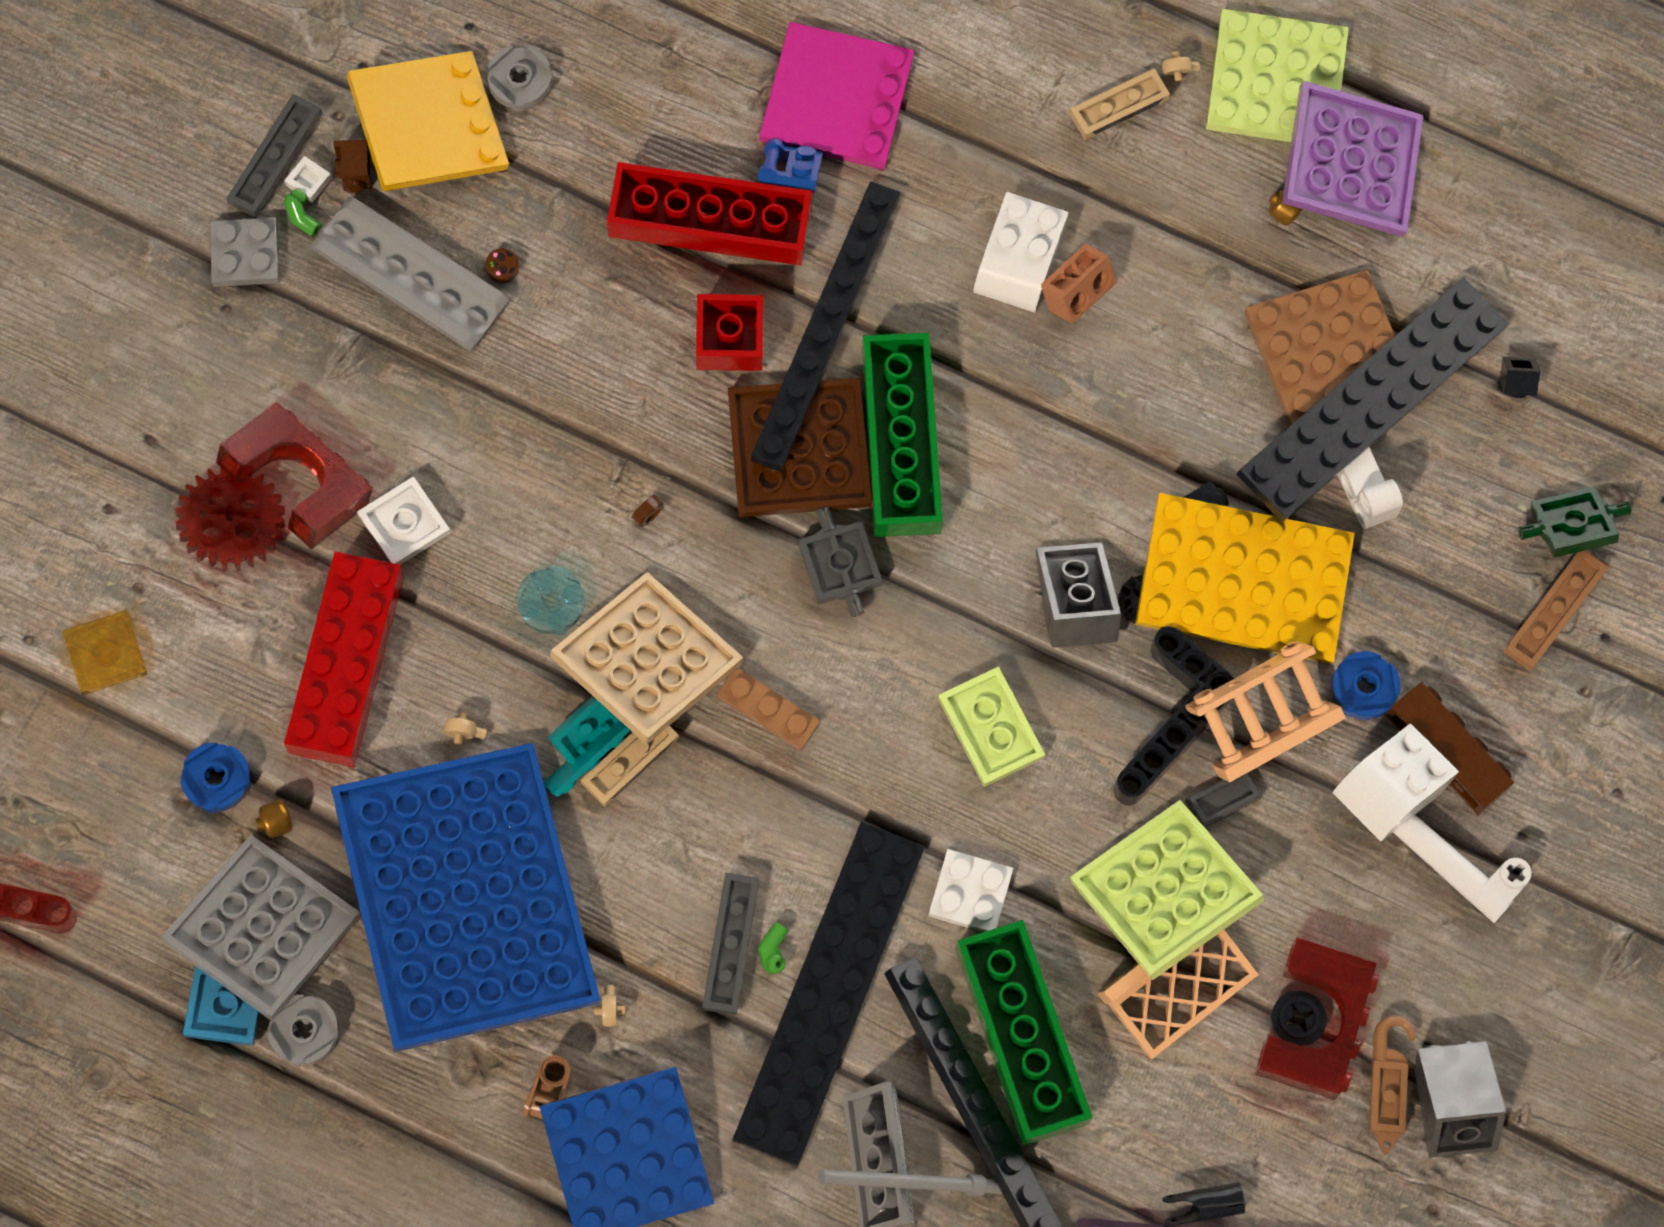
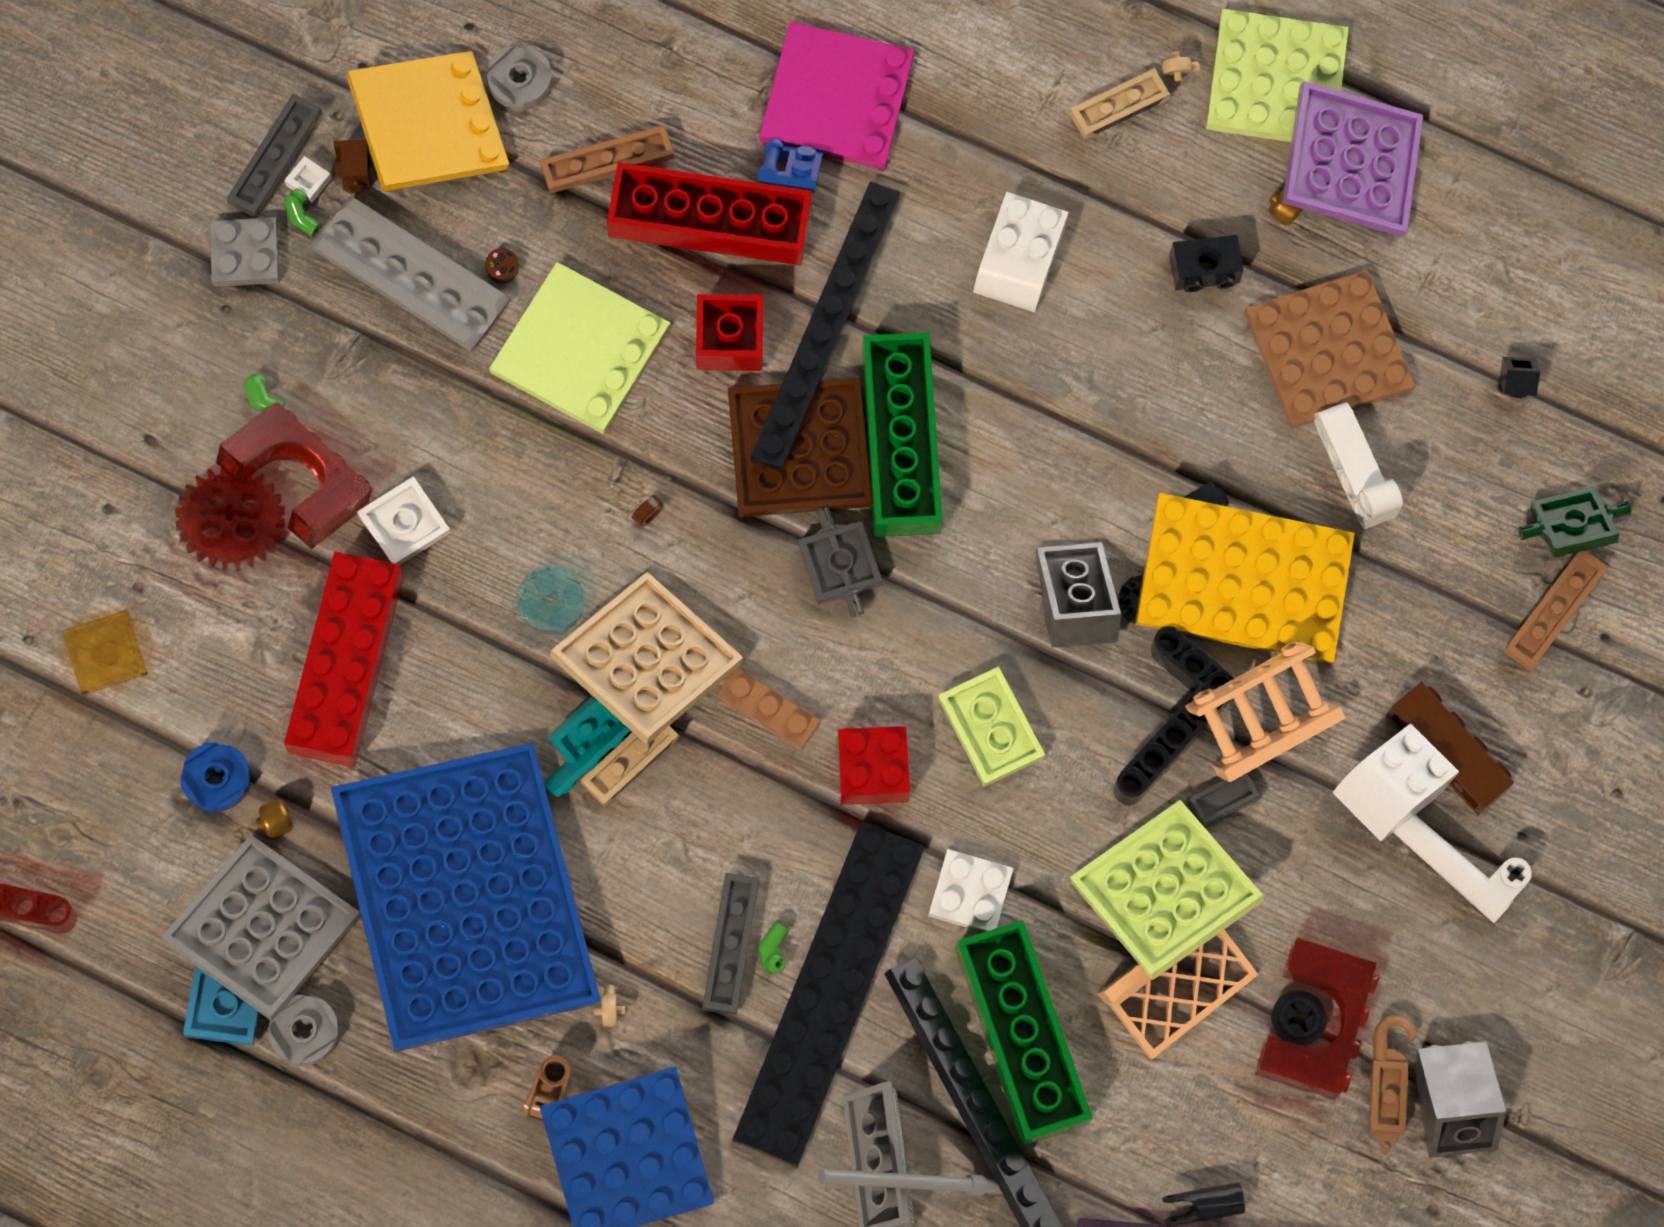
tan piece [444,713,487,745] -> none
nougat brick [1041,243,1117,324] -> none
black plate [1236,278,1509,523] -> none
blue plate [1331,651,1401,720] -> none
none -> bright green arm [244,373,285,417]
none -> yellowish green plate [489,262,671,434]
none -> medium nougat plate [540,125,674,194]
none -> red brick [837,726,910,805]
none -> black brick [1169,235,1244,292]

